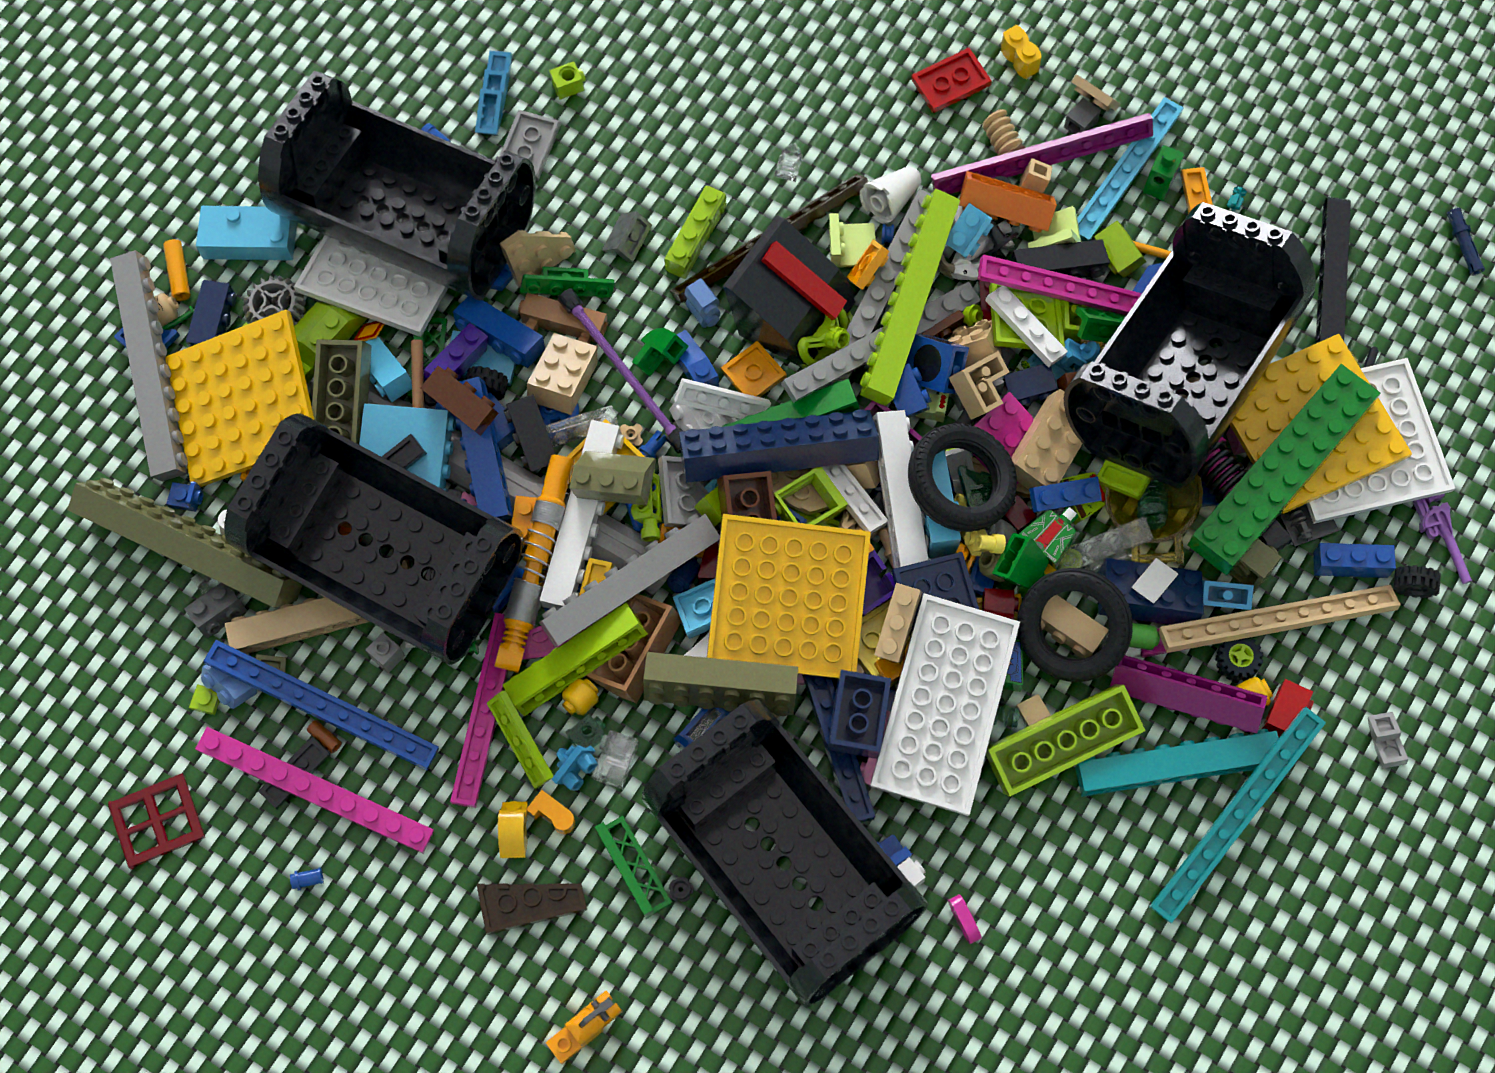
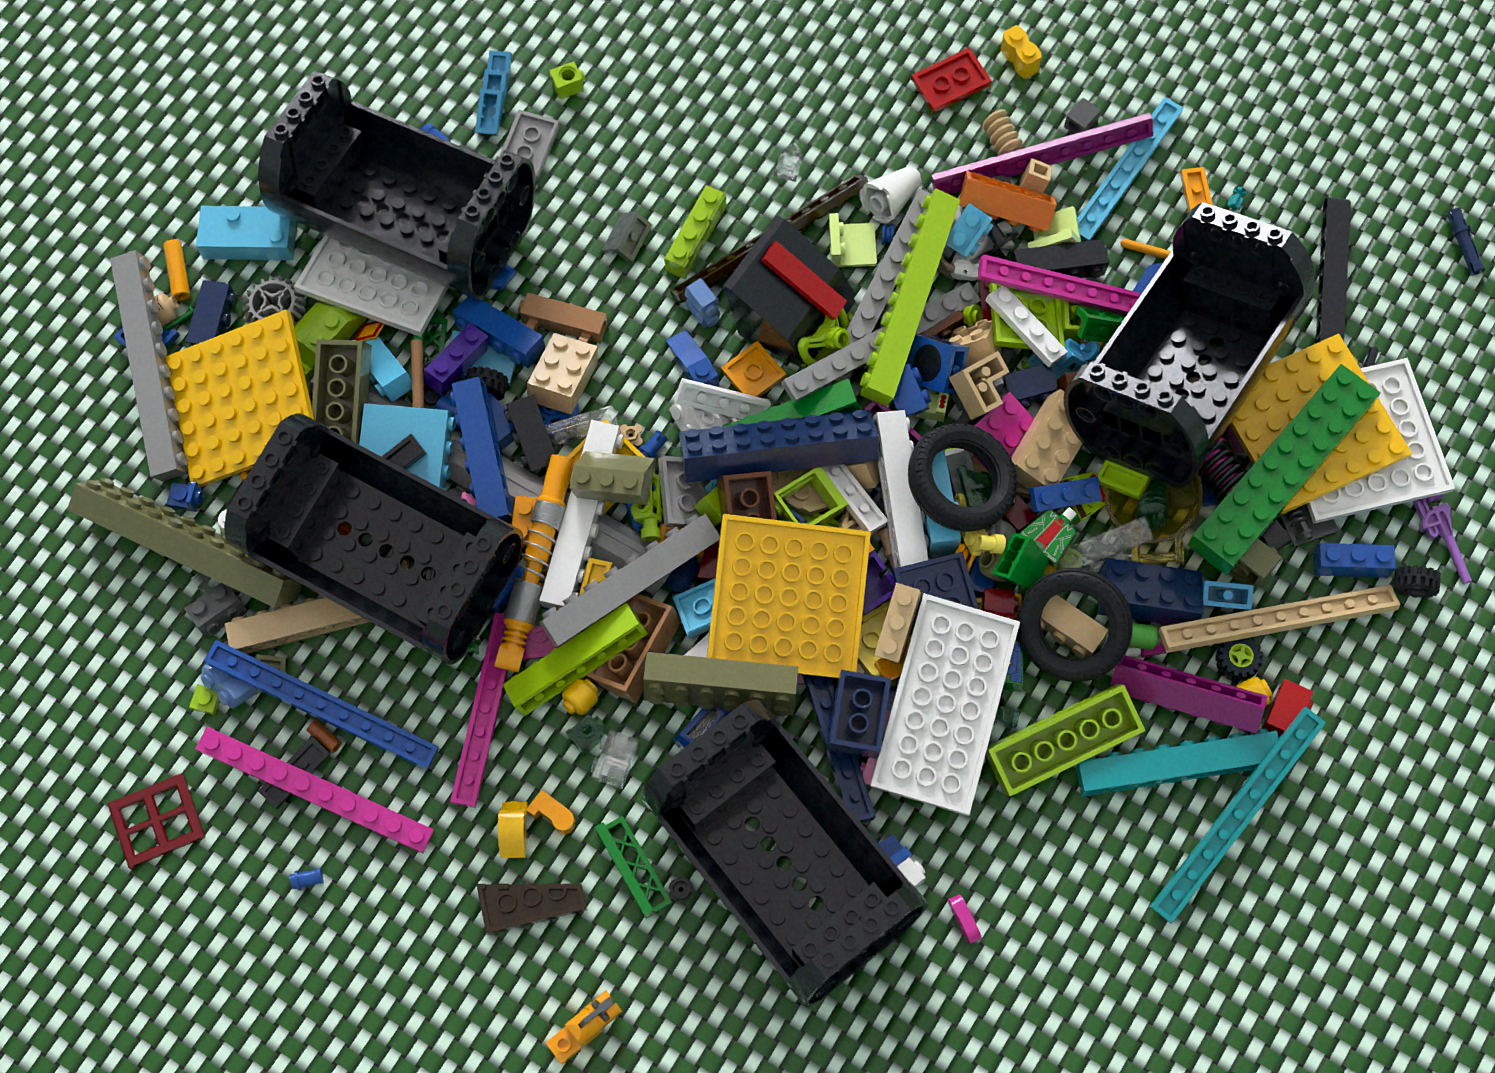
light grey brick [366,632,405,673] -> none
reddish brown brick [420,366,499,436] -> none
lime tile [487,690,553,789] -> none
tan plate [500,230,576,288] -> none
green bracket [520,266,615,298] -> none
dark azure hips [552,745,598,790] -> none
medium lavender hose [558,288,683,454] -> none
green brick [632,328,689,377] -> none
light orange plate [847,239,890,290] -> none
tan tile [1016,694,1051,727] -> none
tan plate [1071,74,1121,112] -> none
lime brick [1094,220,1147,278] -> none
white sticker [1132,558,1178,603] -> none
green torso [1143,145,1184,201] -> none
light grey slope [1368,712,1408,769] -> none

